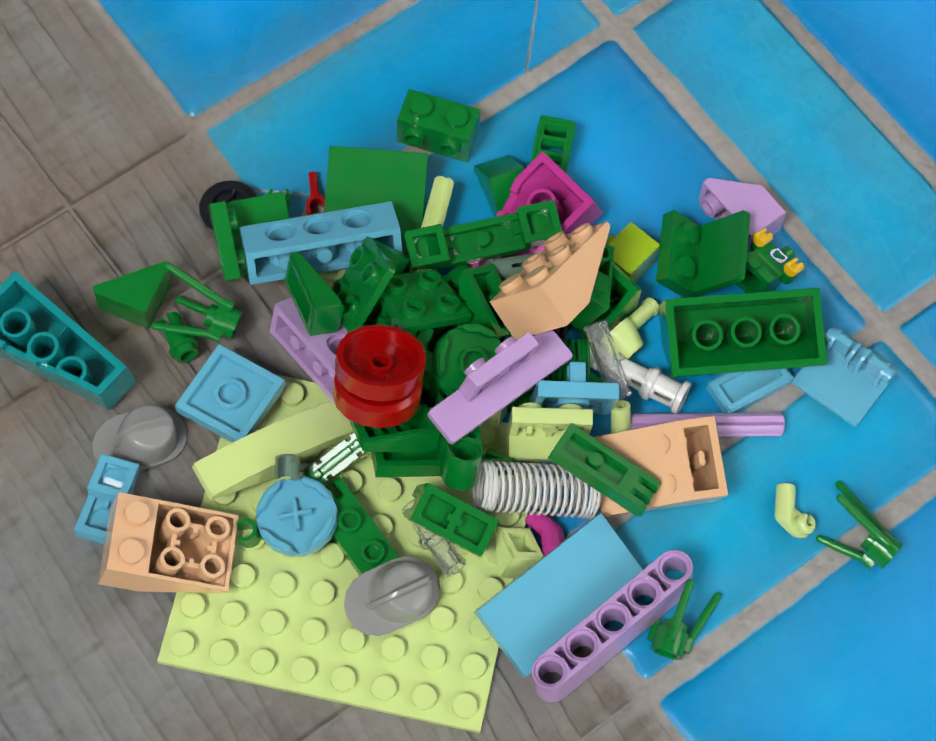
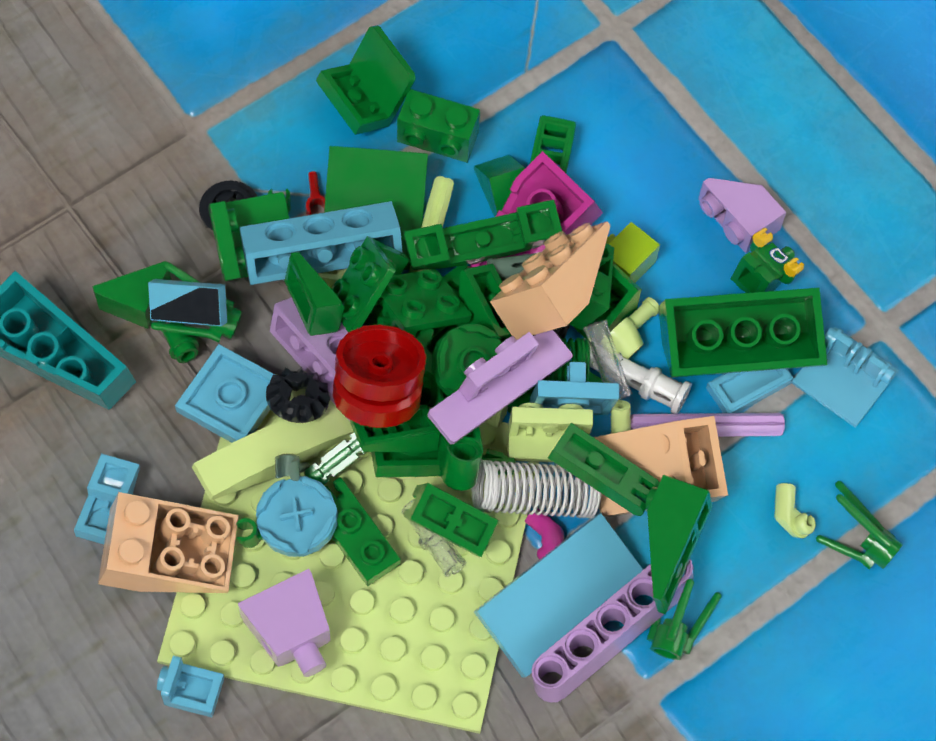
light grey piece [92,404,187,471] -> none
light grey piece [344,556,439,636] -> none
yellowish green slope [495,528,543,578] -> none
green bracket [656,210,751,298] -> none
none -> tile [148,279,227,326]
none -> medium azure bracket [157,655,224,718]
none -> lavender torso [238,569,330,677]
none -> black gear [266,367,330,423]
none -> green bracket [316,25,415,135]
none -> green slope [645,475,713,615]

